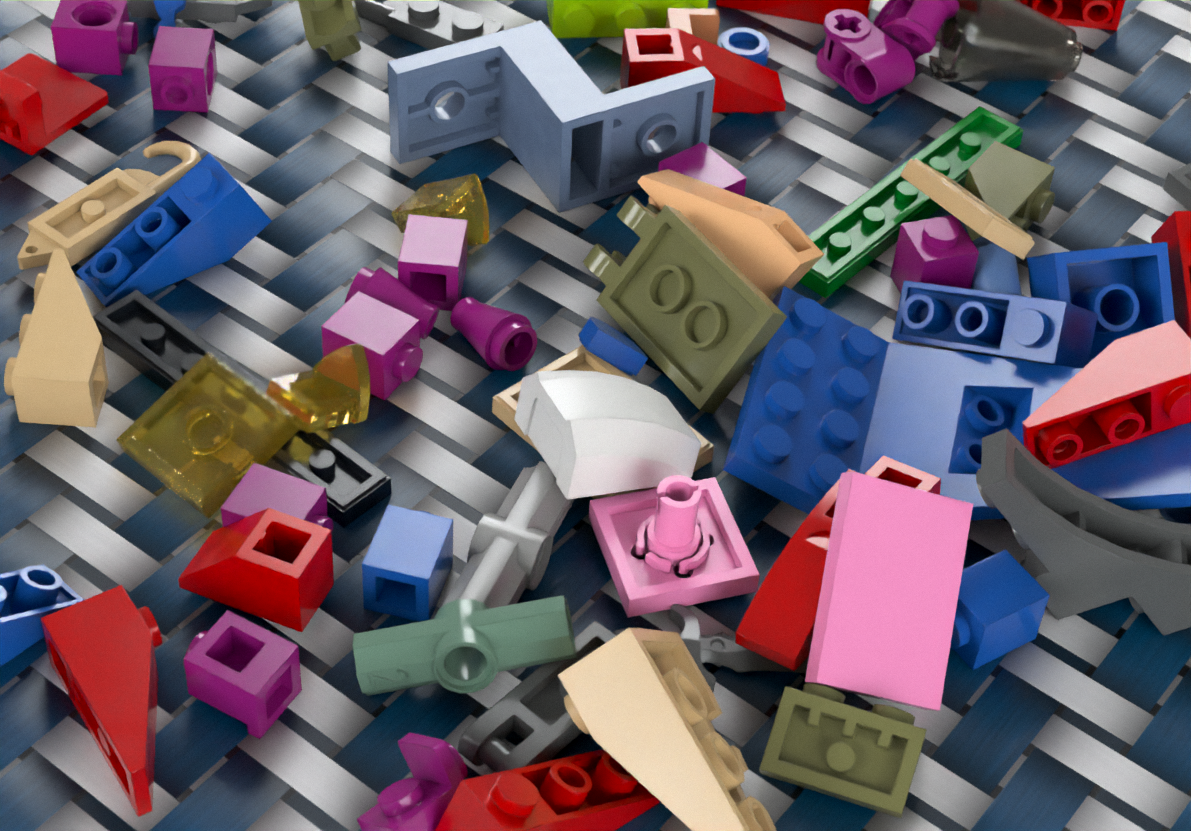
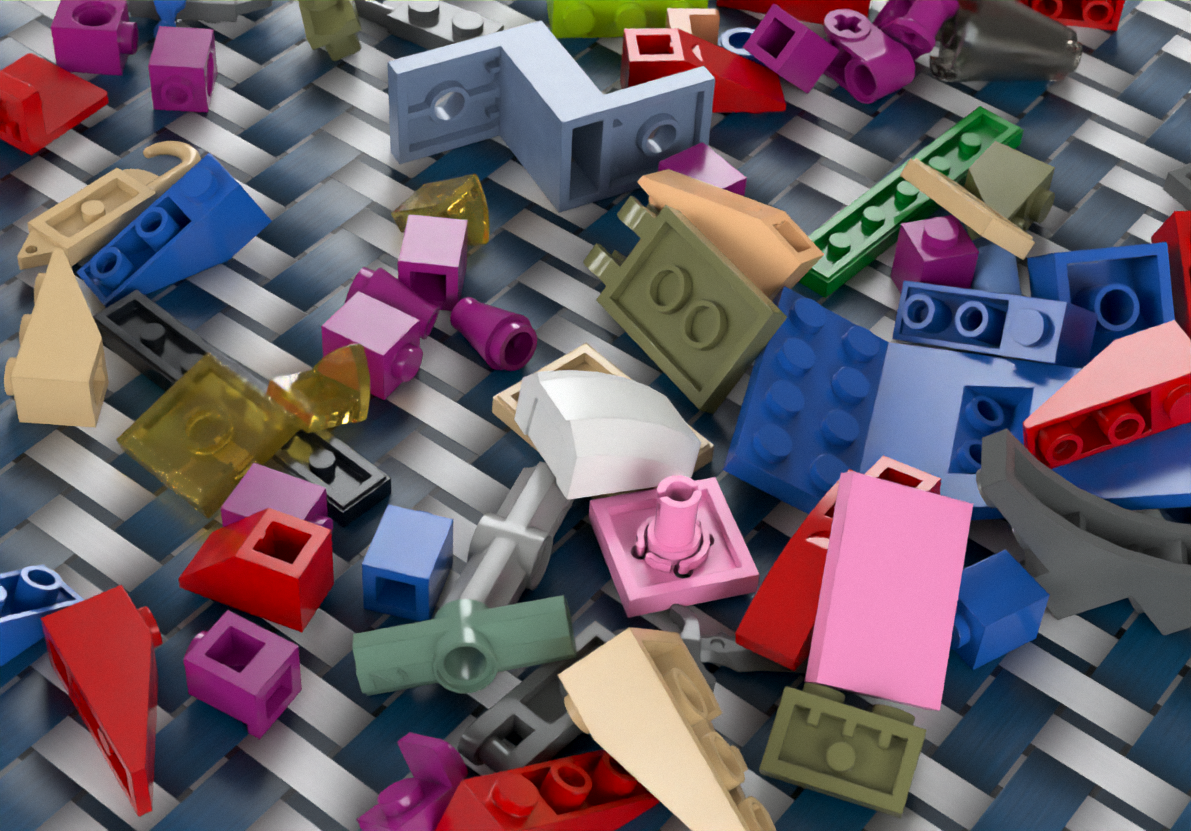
blue tile [578,316,648,376] -> none
none -> magenta brick [743,4,839,94]

